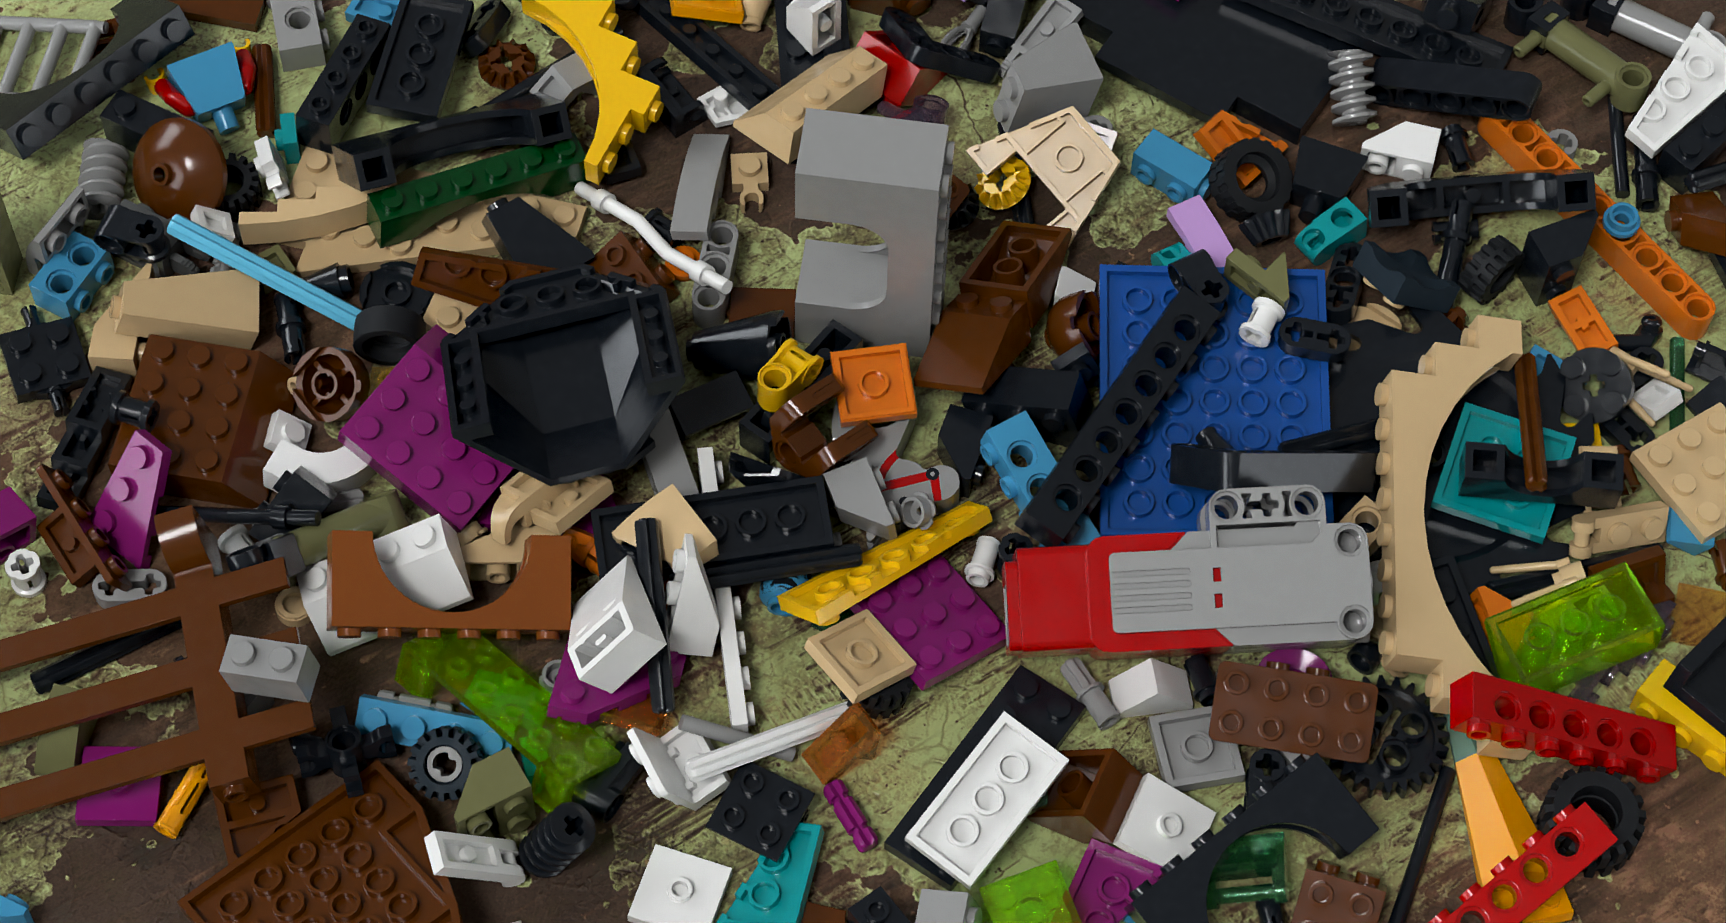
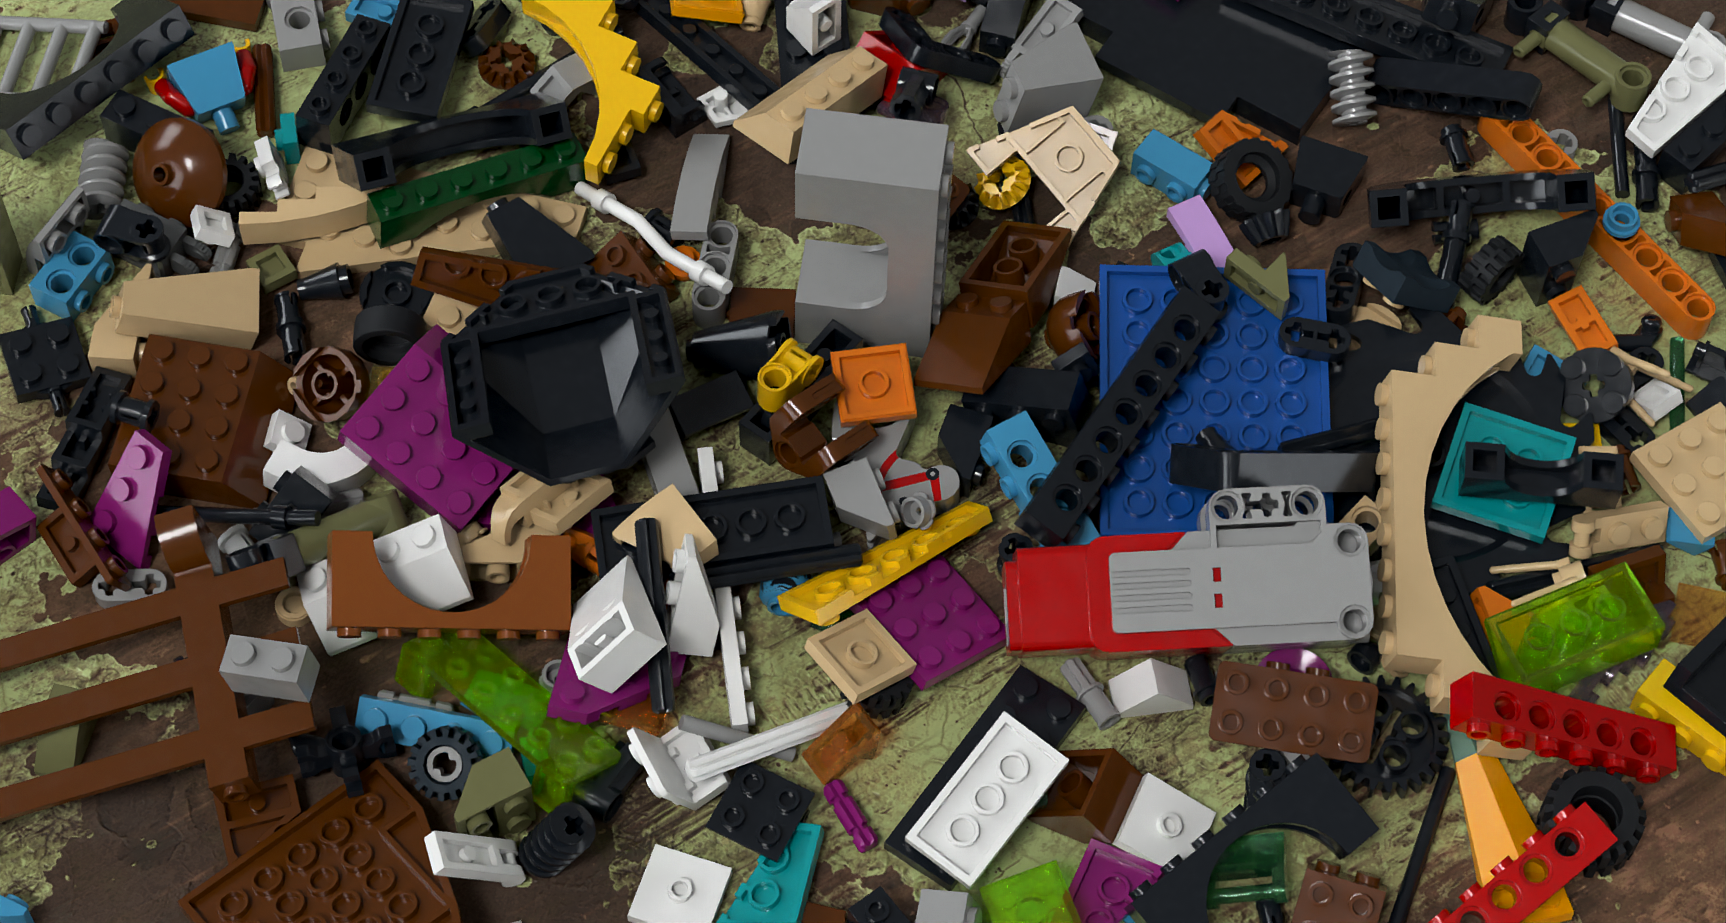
white bush [4,549,47,598] -> none
black axle [30,620,182,694] -> none
magenta plate [75,746,164,827] -> none
light orange pin [153,763,208,839] -> none
medium azure axle [167,214,362,331] -> none
black slope [728,452,806,486] -> none
tan plate [730,152,769,213] -> none
white pin [964,536,1000,587] -> none
light grey plate [1148,706,1245,792] -> none
white bush [1238,297,1285,348] -> none
teal leg [1294,197,1368,266] -> none
white slope [1360,121,1441,181] -> none
reddish brown axle [1514,352,1548,492] -> none
none -> black piece [889,66,939,121]

